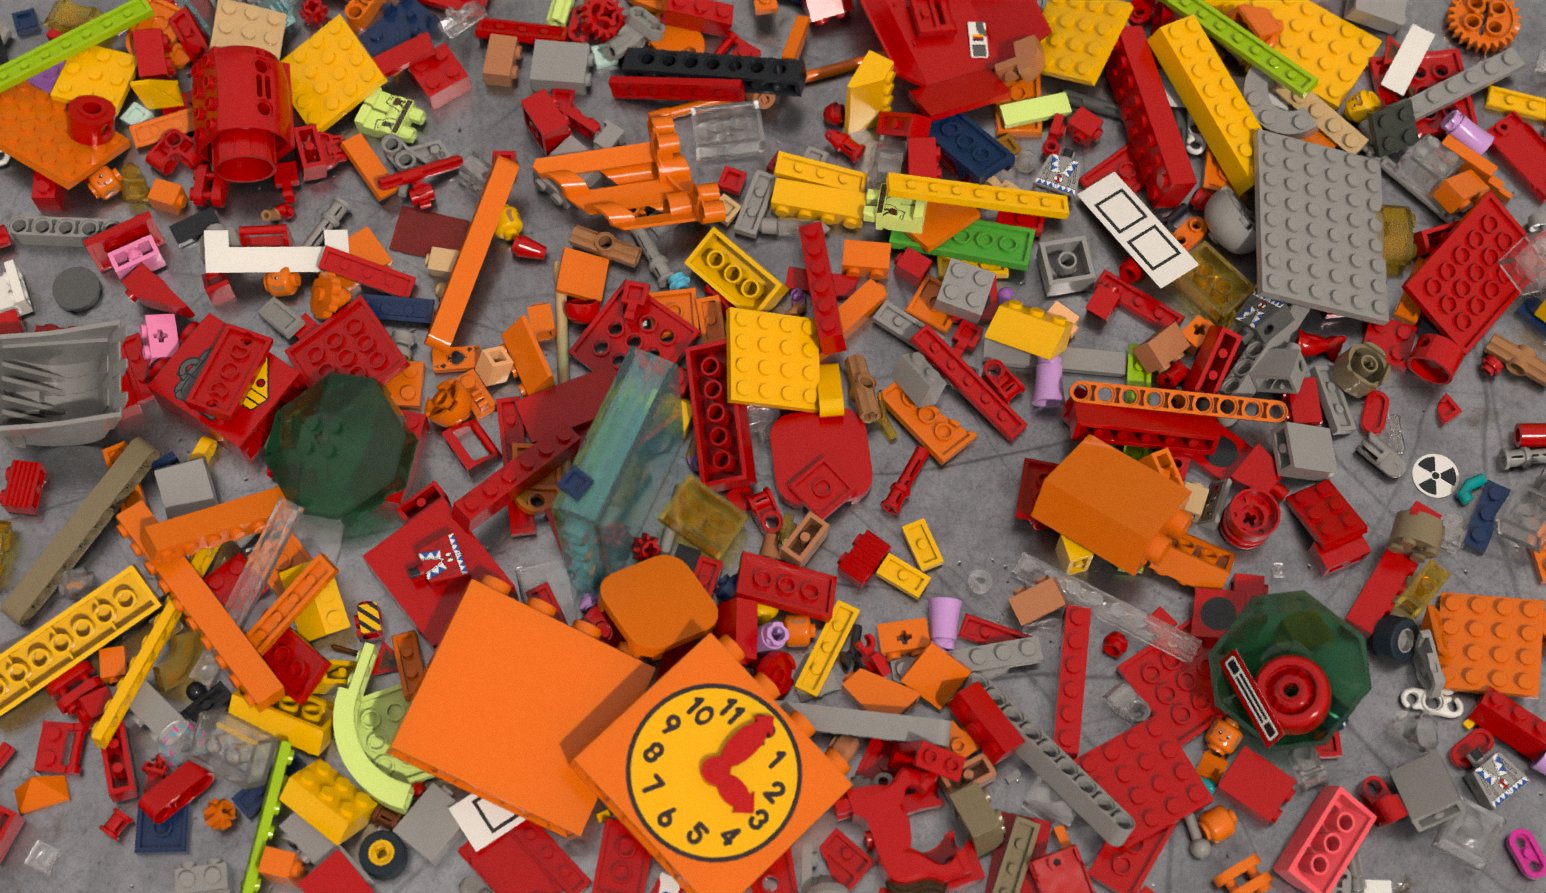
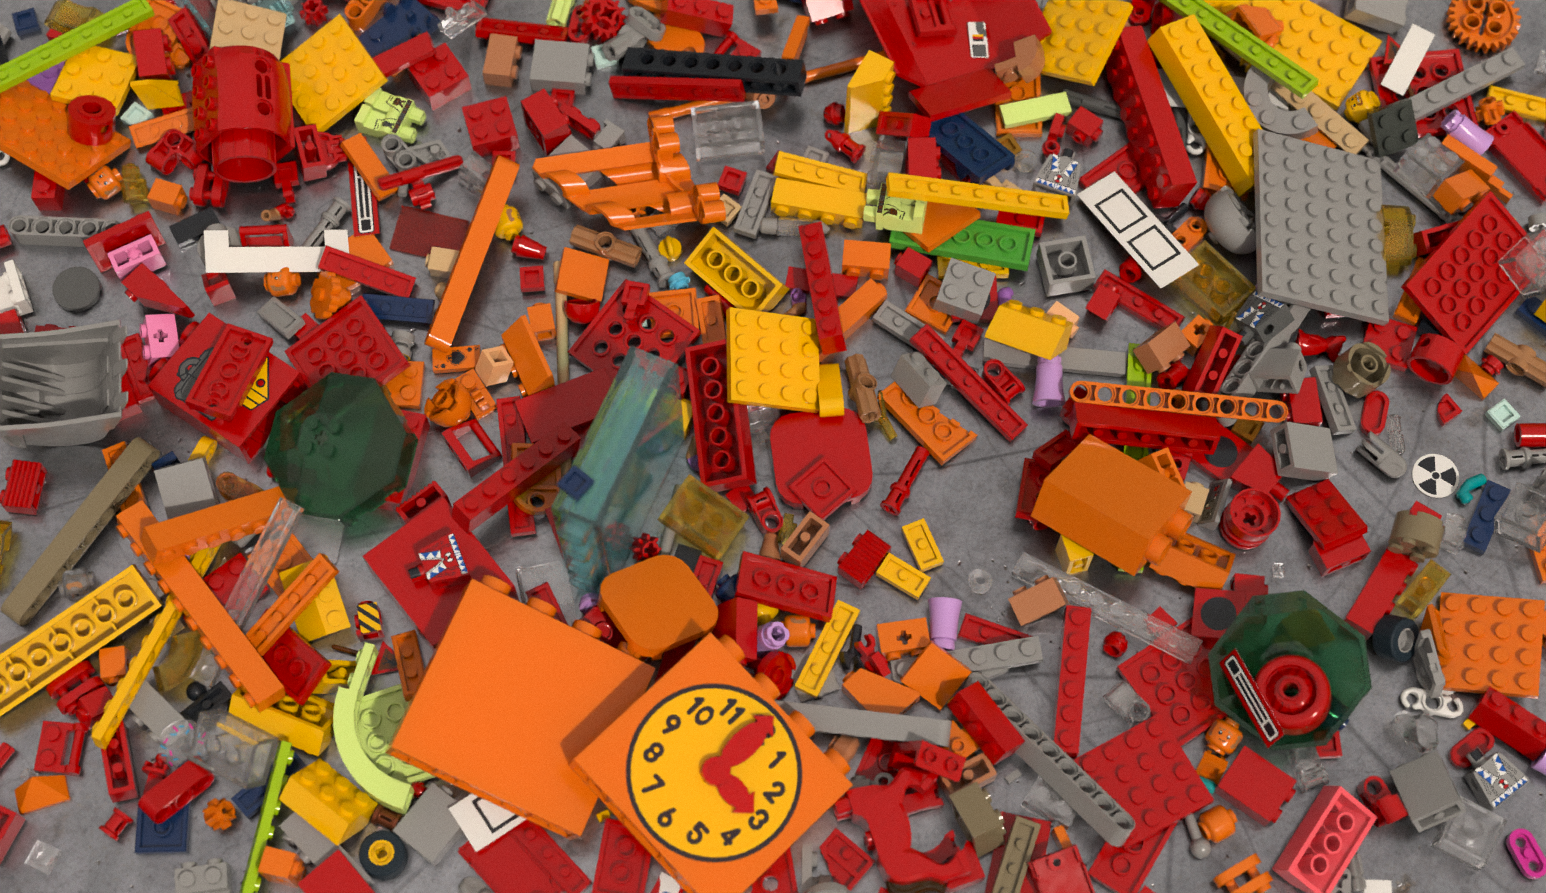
none -> clear orange piece [216,472,264,501]
none -> sticker [348,162,380,237]
none -> red brick [462,96,520,159]
none -> red plate [519,265,545,292]
none -> yellow tile [658,235,682,262]
none -> red plate [1032,429,1082,472]
none -> pearl gold plate [1231,411,1264,445]
none -> orange slope [1455,355,1499,400]
none -> orange gear [1475,96,1505,125]
none -> light aqua tile [1484,398,1521,432]

